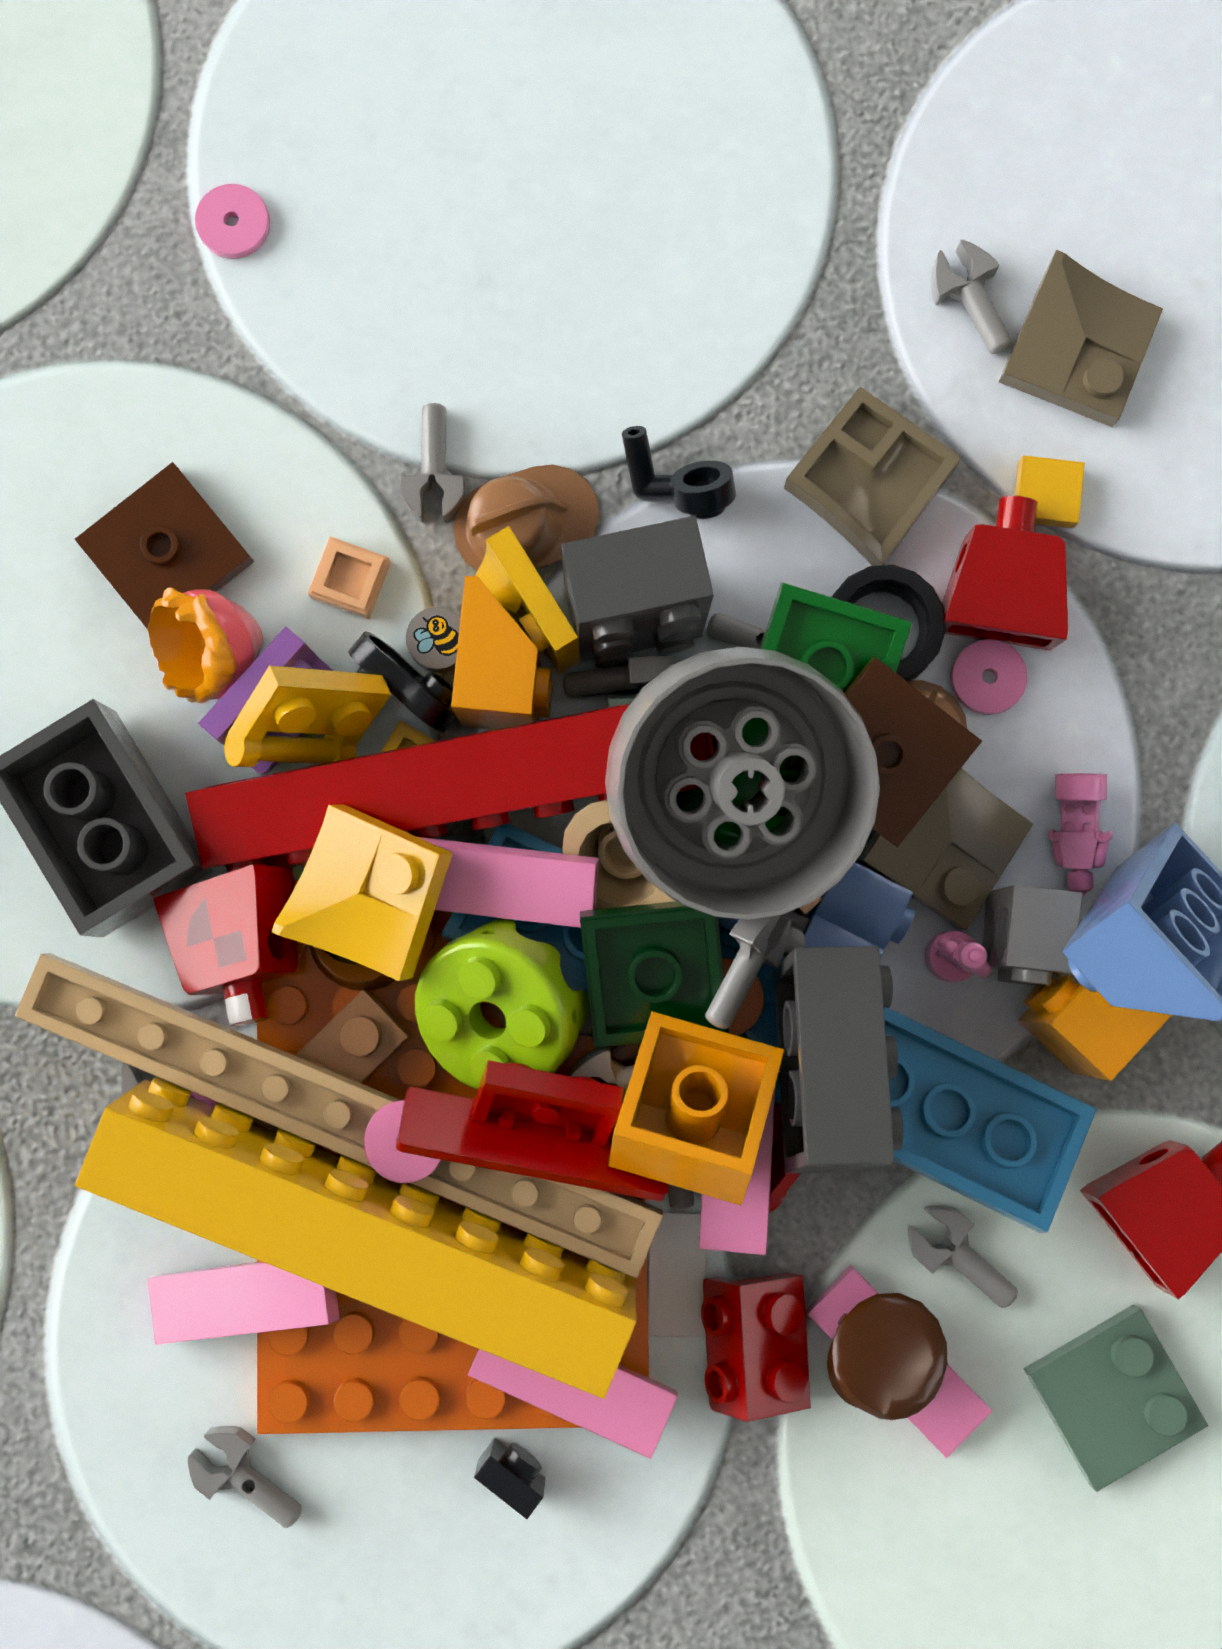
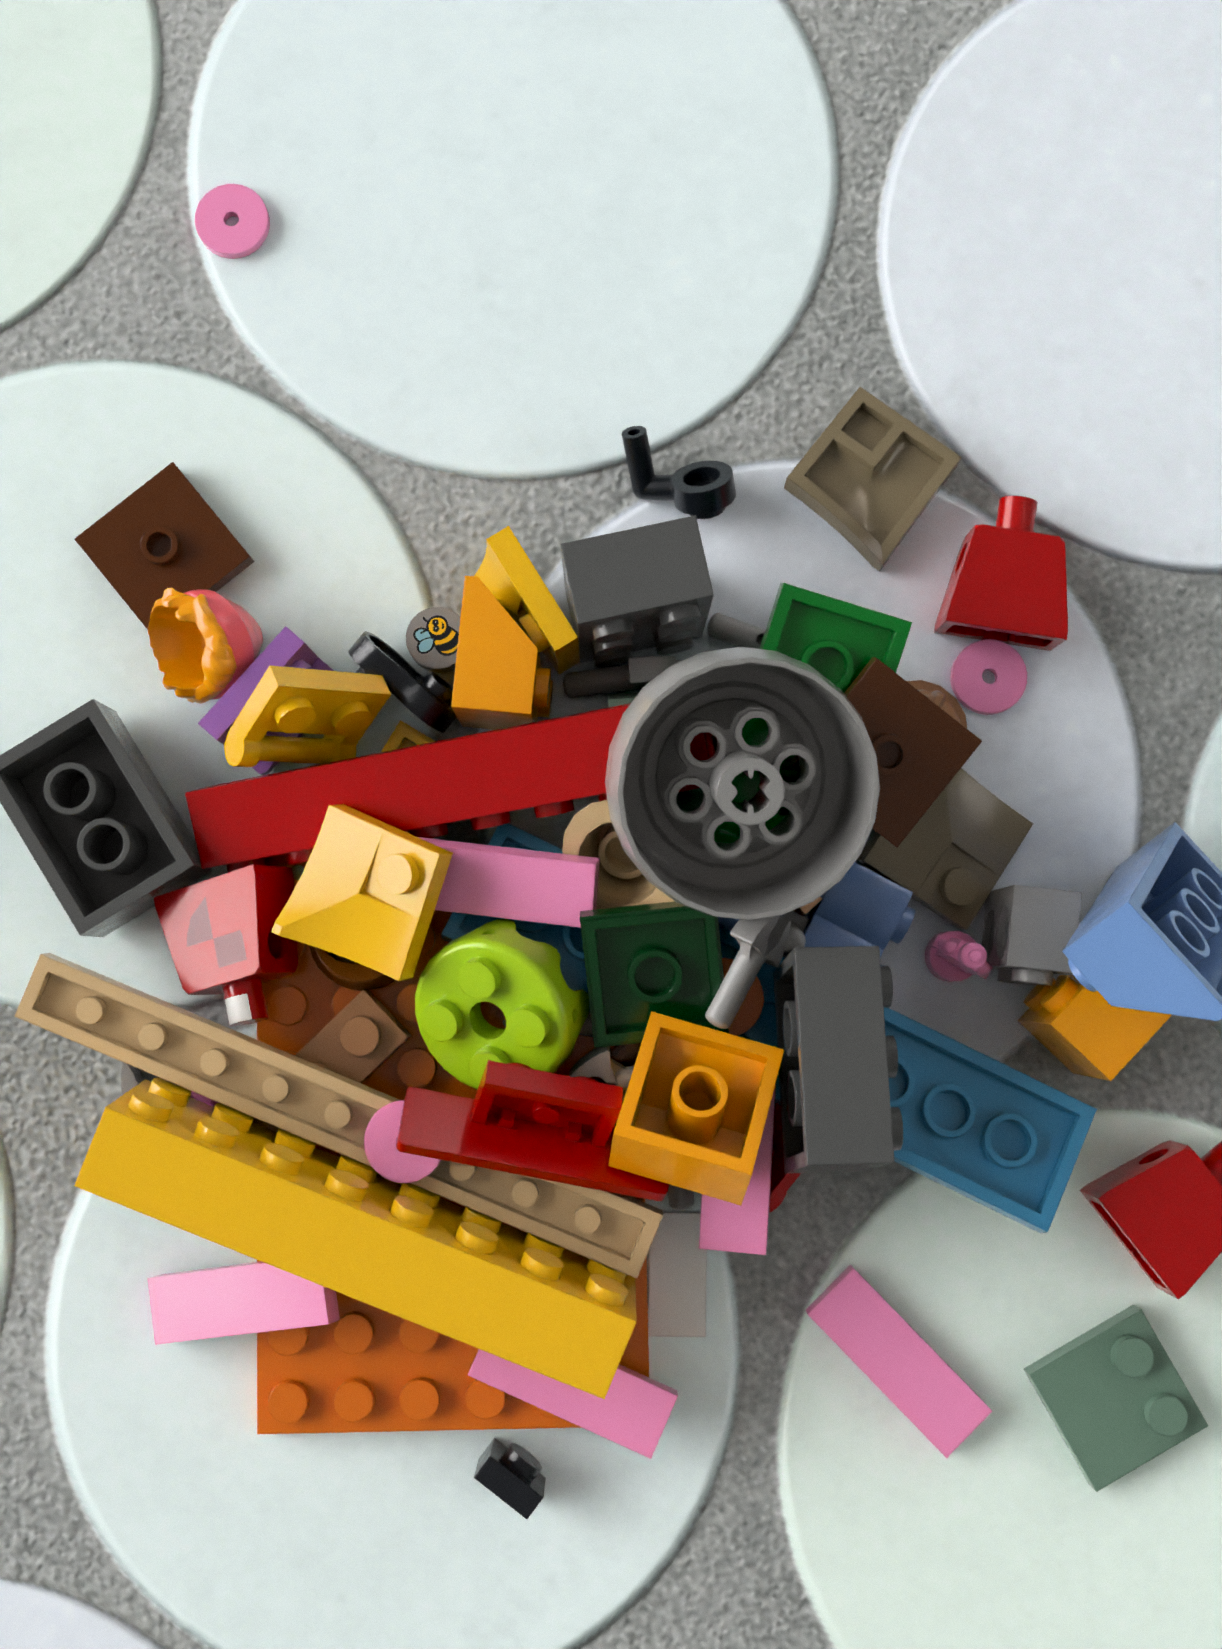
light grey bar [188,1426,302,1528] -> none
light nougat tile [308,536,391,619] -> none
light grey bar [401,403,465,523] -> none
medium nougat piece [453,464,600,571] -> none
red bracket [701,1272,811,1422] -> none
reddish brown piece [827,1293,948,1420] -> none
black tyre [832,564,946,682] -> none
light grey bar [908,1206,1018,1308] -> none
light grey bar [931,240,1012,354] -> none
dark tan plate [998,250,1163,427] -> none
yellow tile [1014,455,1085,529] -> none
bright pink piece [1048,773,1113,896] -> none

